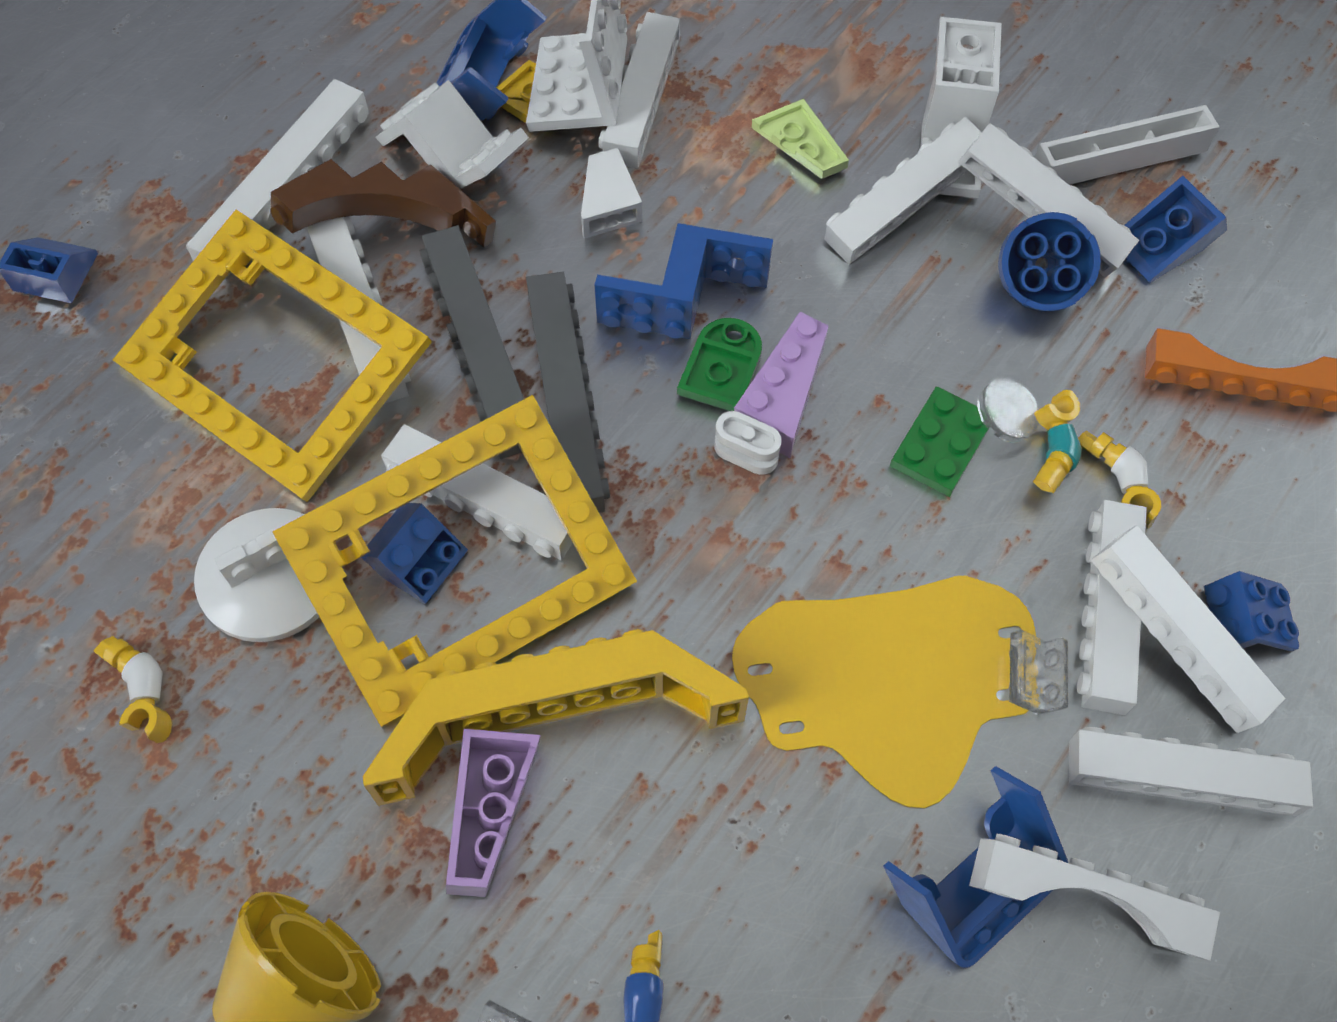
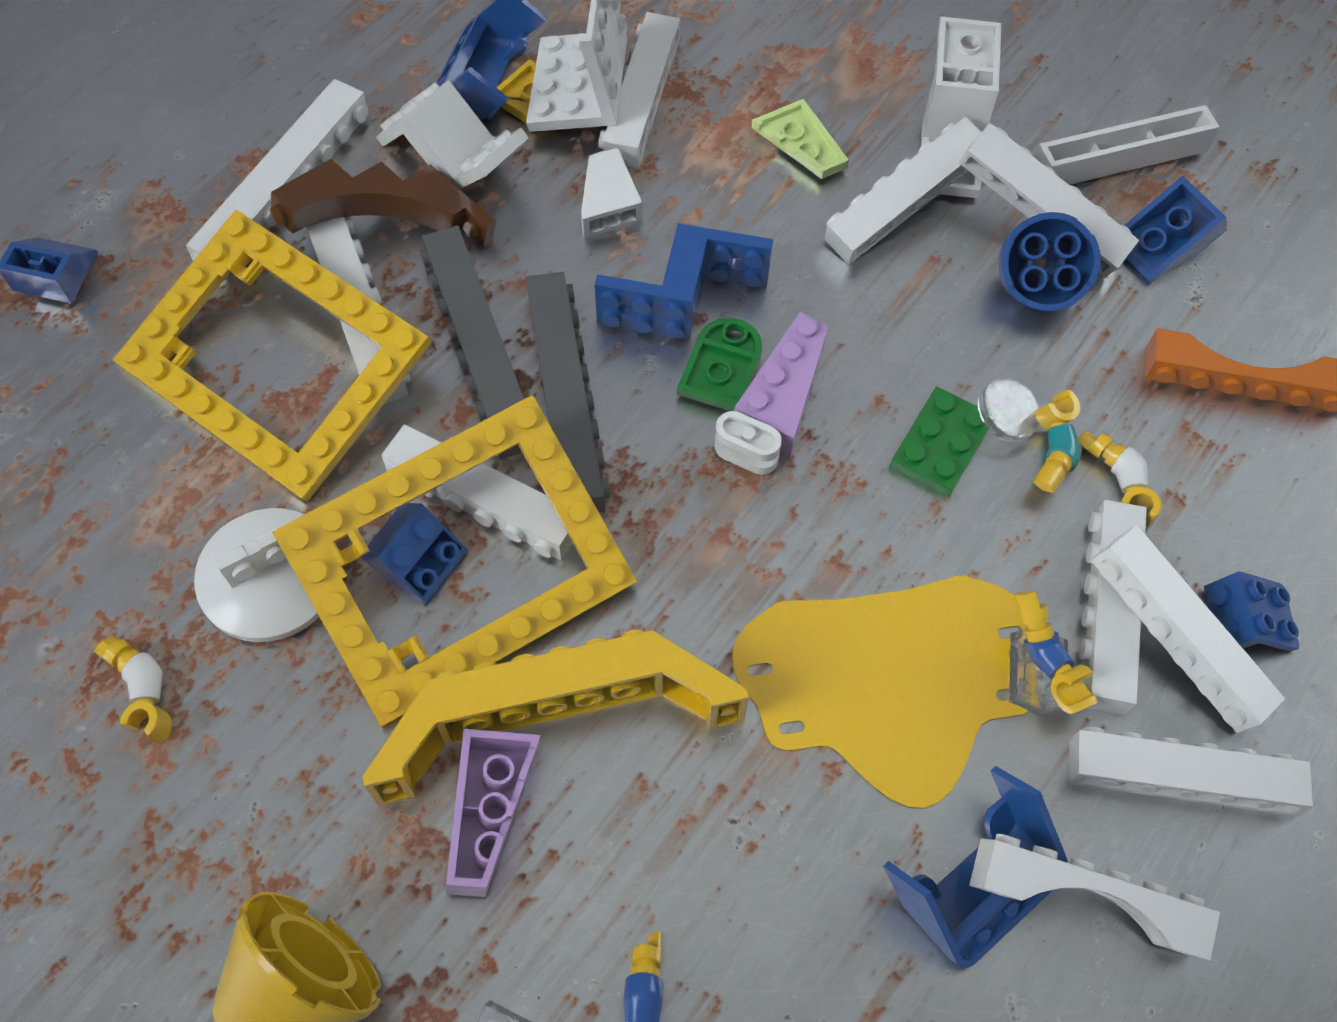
none -> yellow piece [1014,591,1098,714]

